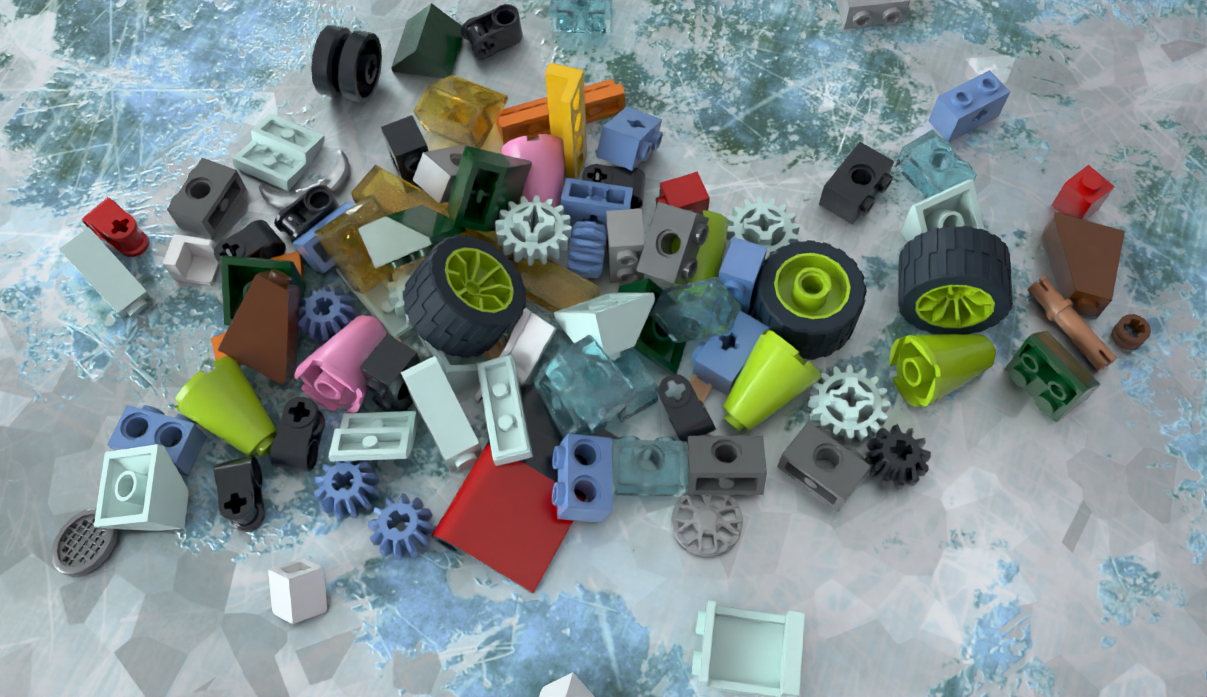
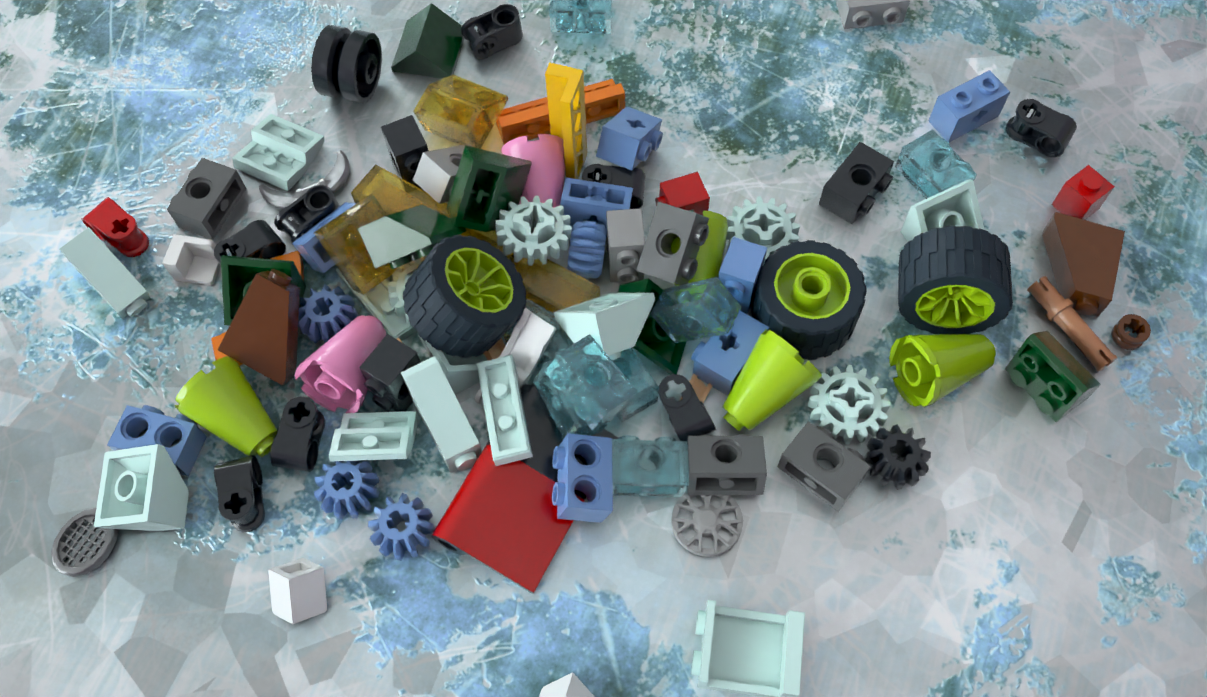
none -> black piece [1006,99,1077,157]

